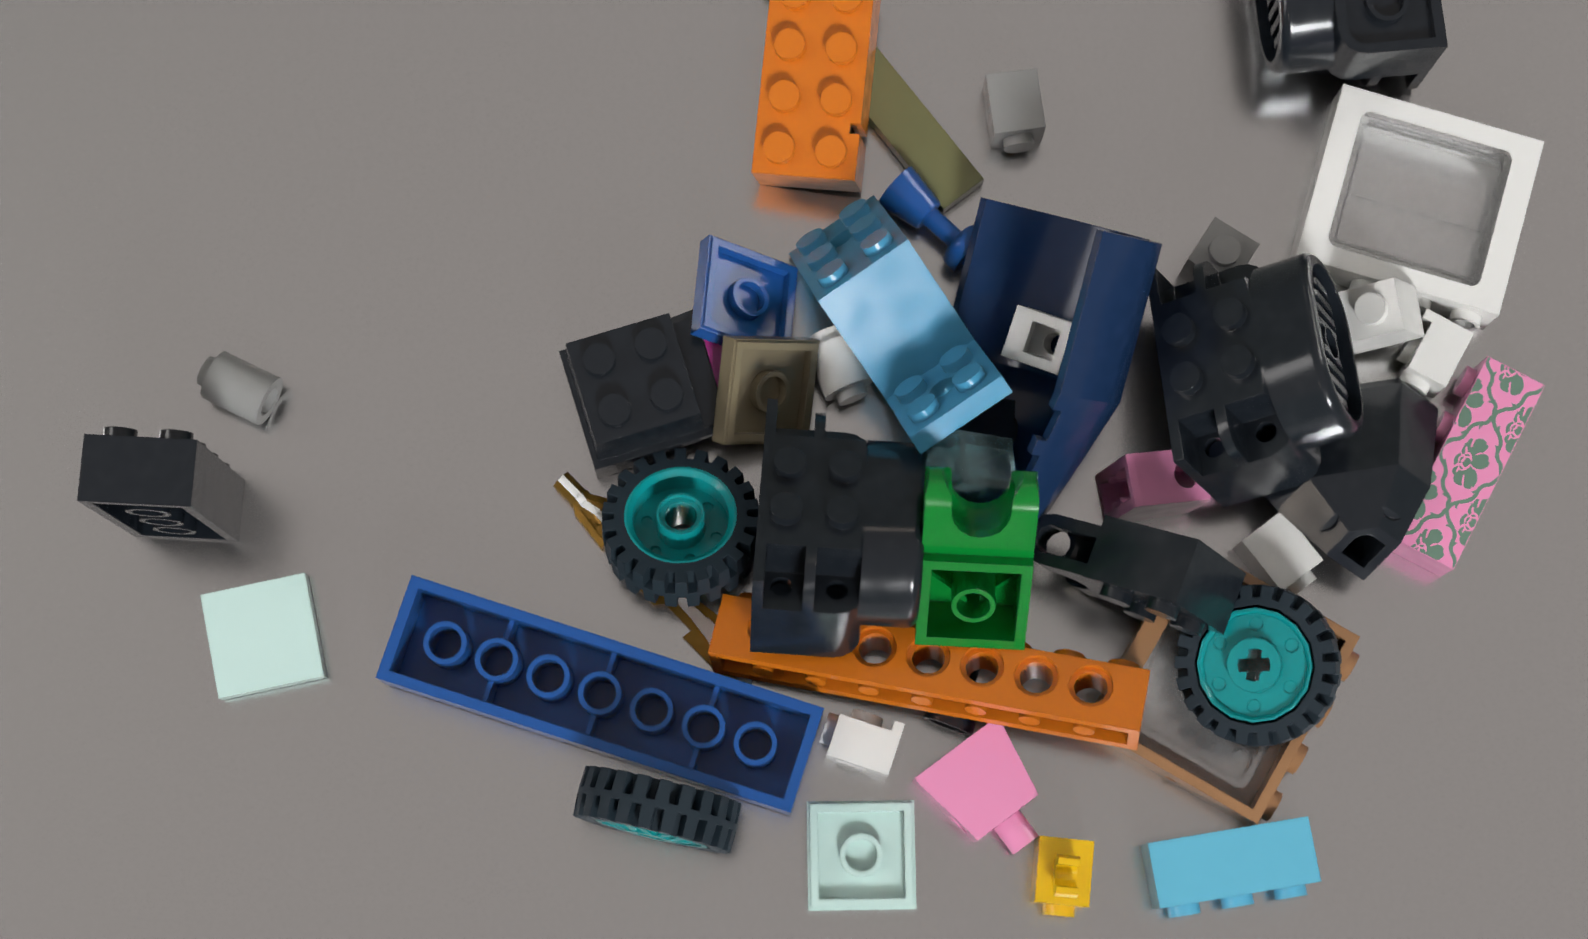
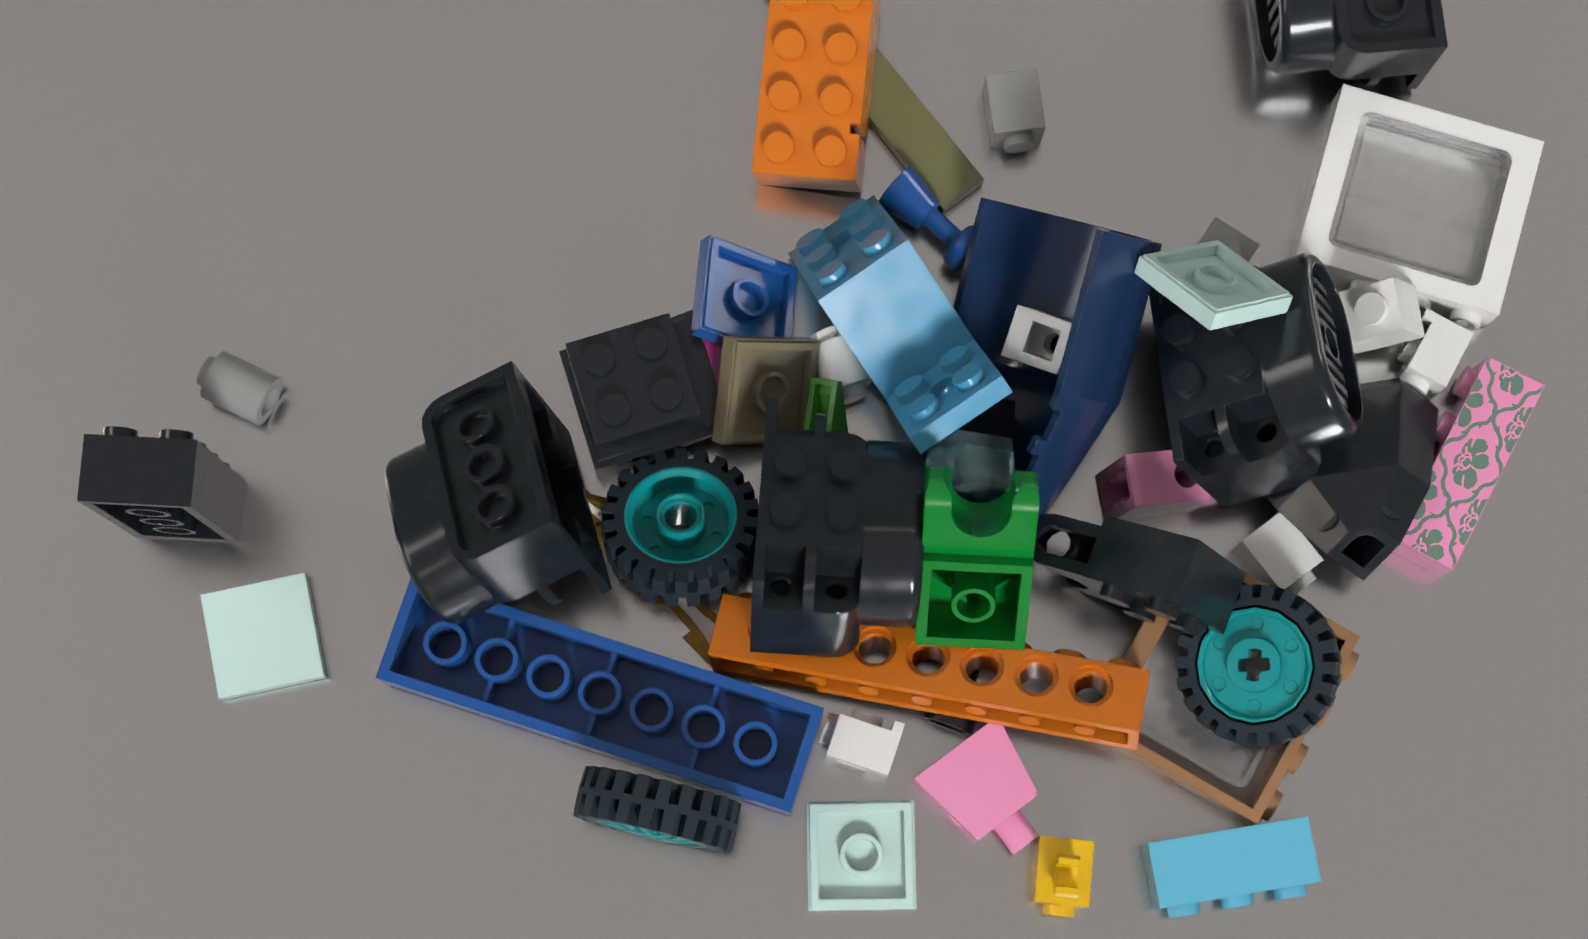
none -> black brick [385,361,612,624]
none -> bright green piece [803,377,848,433]
none -> light aqua tile [1134,240,1293,330]

